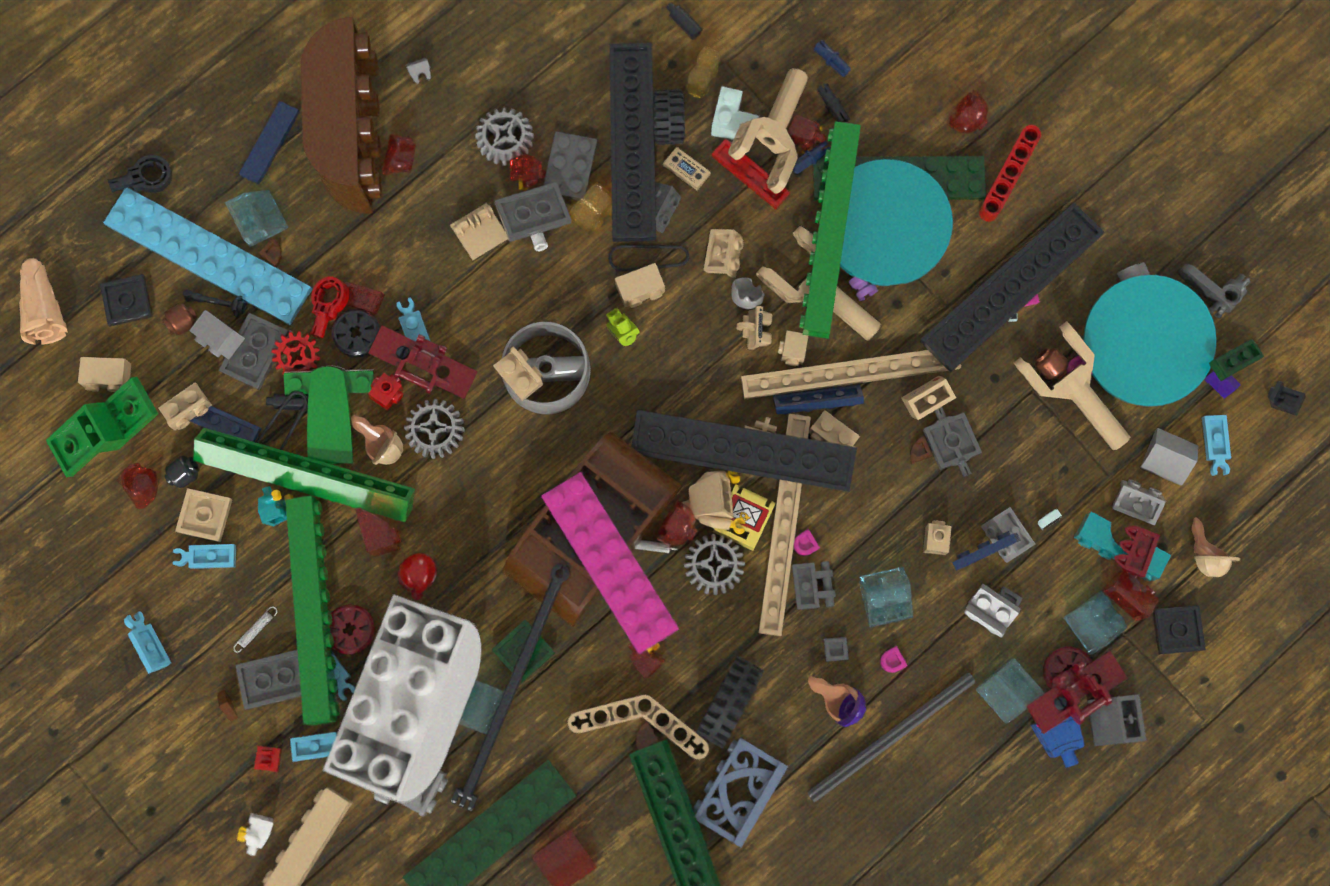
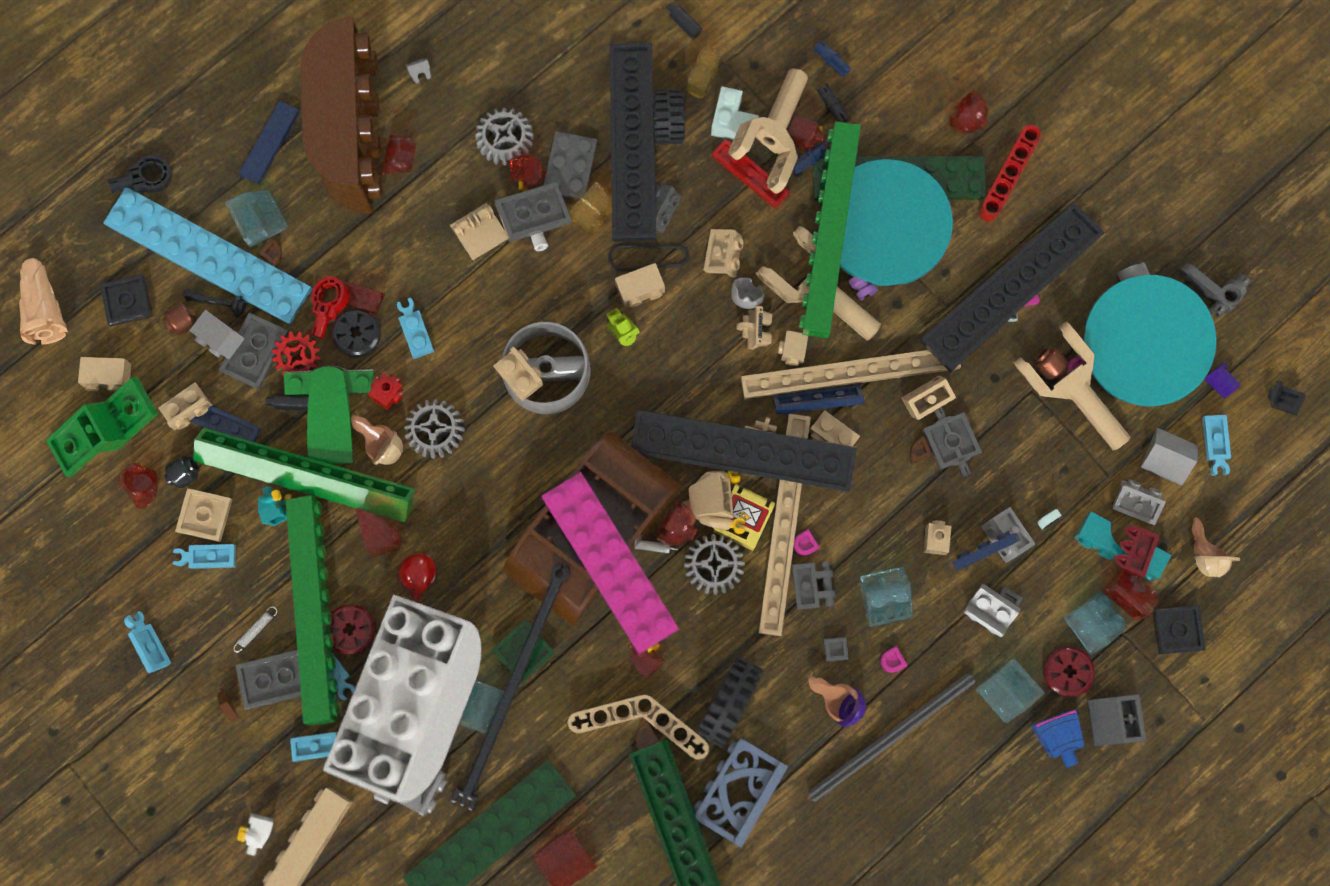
red tile [254,746,282,772] -> none
black piece [256,391,308,450] -> none
dark red piece [369,326,478,399] -> none
tan tile [664,147,710,190] -> none
dark red piece [1026,651,1127,734] -> none
dark green tile [1209,339,1264,381] -> none

